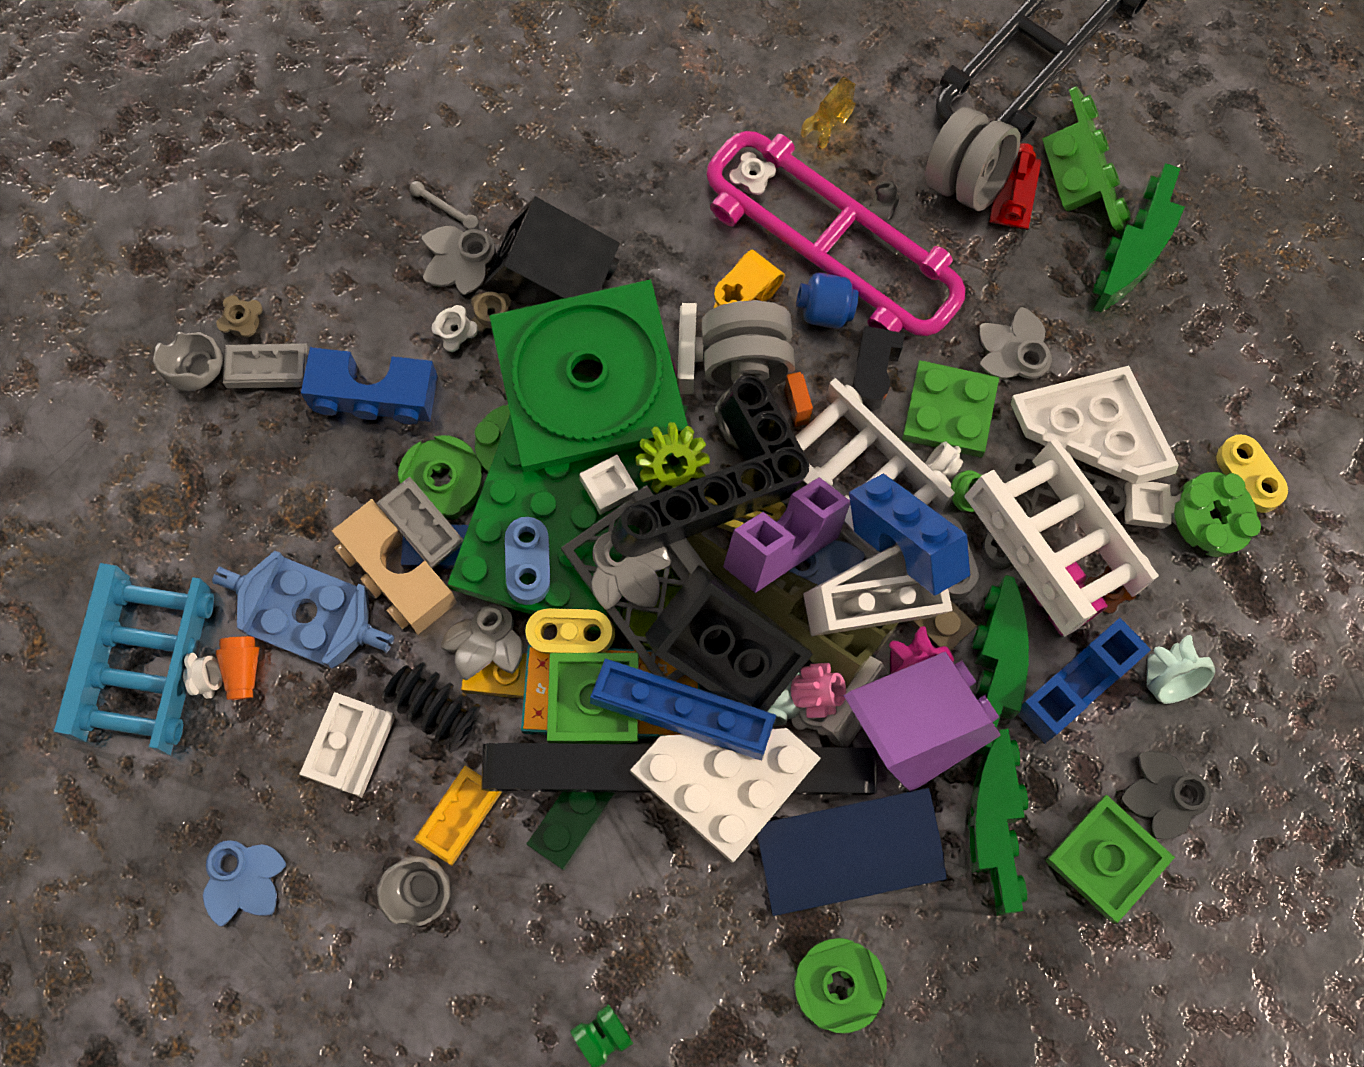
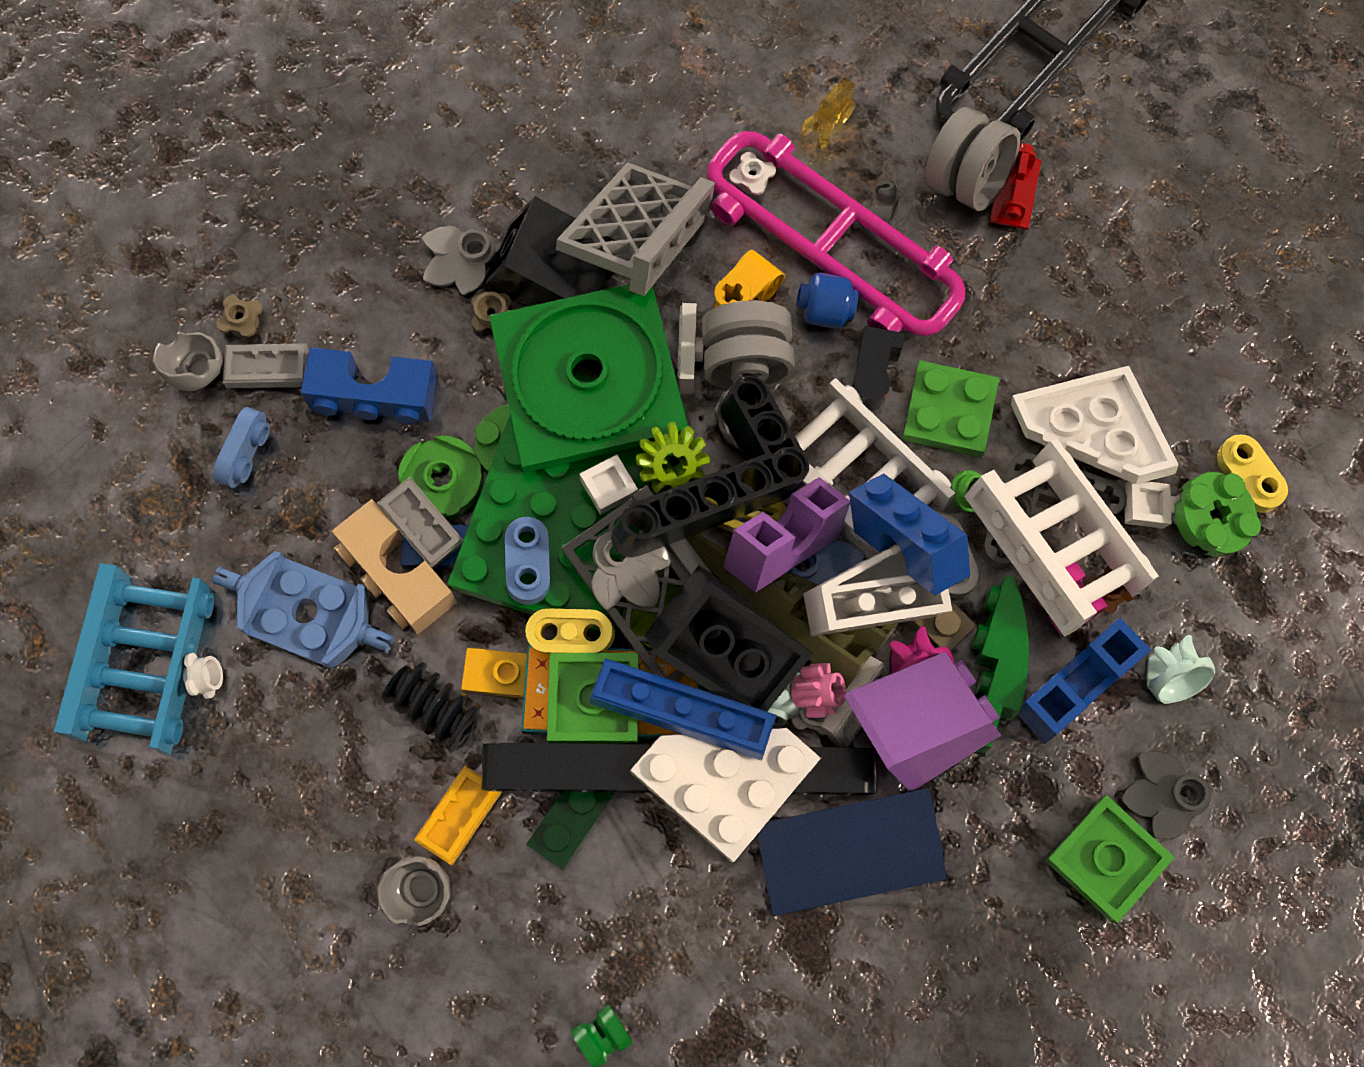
medium blue plate [203,840,287,927] -> none
orange cone [215,636,260,700] -> none
white plate [300,692,396,798] -> none
light grey hinge [409,181,479,231] -> none
white plate [432,305,478,352] -> none
light grey plate [441,604,523,680] -> none
orange tile [784,372,813,427] -> none
bright green plate [794,938,887,1033] -> none
white plate [925,442,963,480] -> none
green slope [968,729,1028,916] -> none
light grey plate [979,307,1052,379] -> none
bright green bracket [1042,86,1131,236] -> none
green slope [1092,163,1185,312] -> none
none -> medium blue plate [213,407,270,488]
none -> light grey fence [556,162,715,296]

